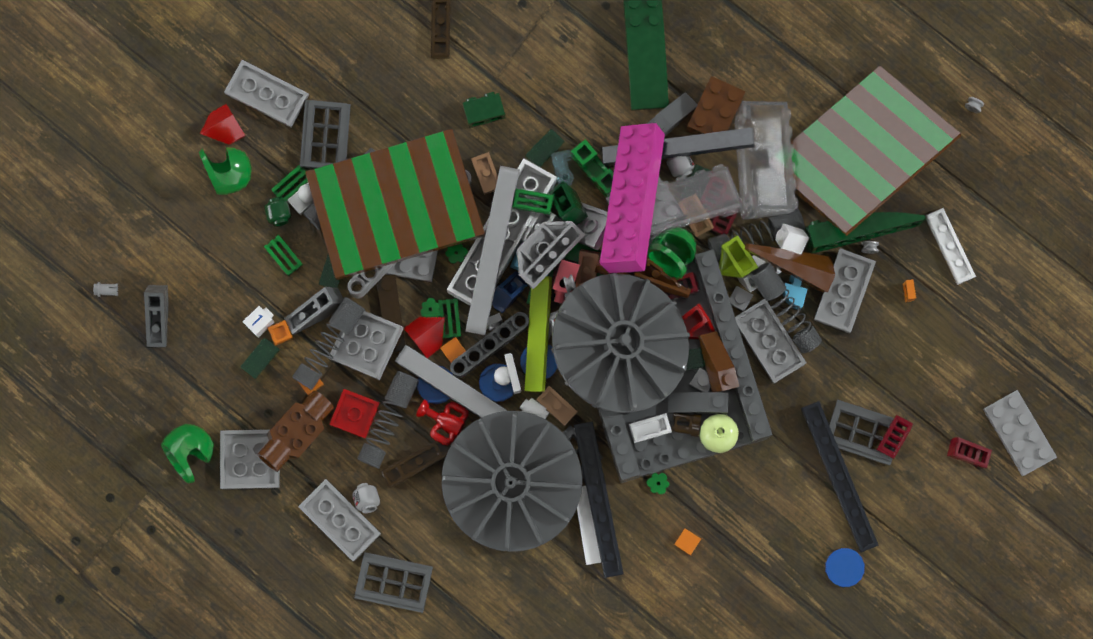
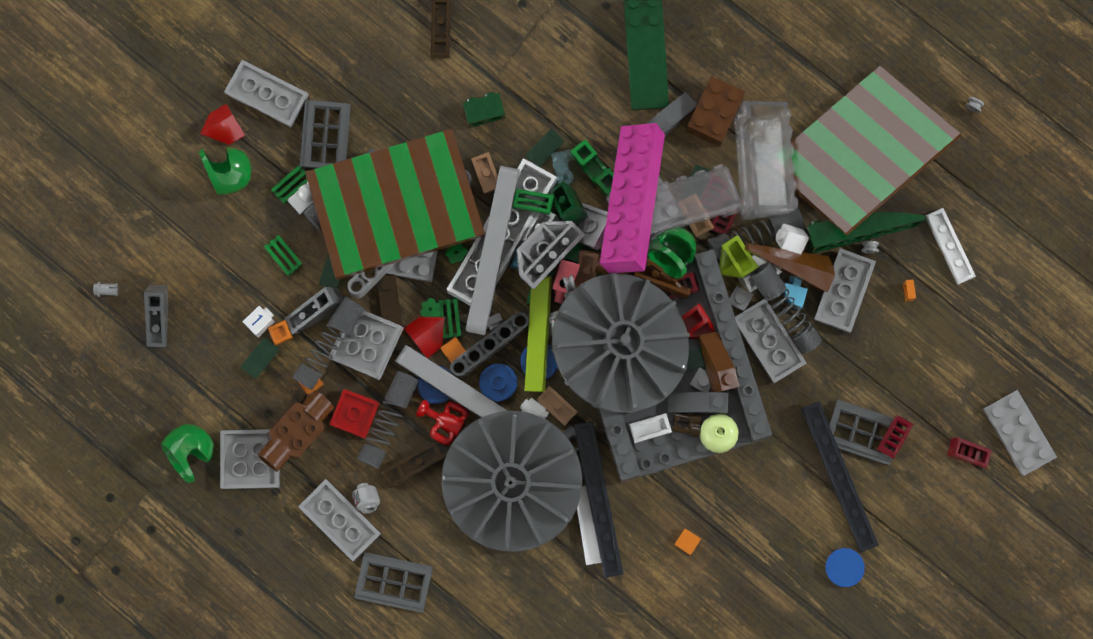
dark green head [264,197,291,227] -> none
dark blue slope [492,271,529,313] -> none
white tile [494,353,521,394] -> none
tile [602,127,755,167] -> none
green plant [647,473,669,495] -> none
light grey head [666,156,694,179] -> none

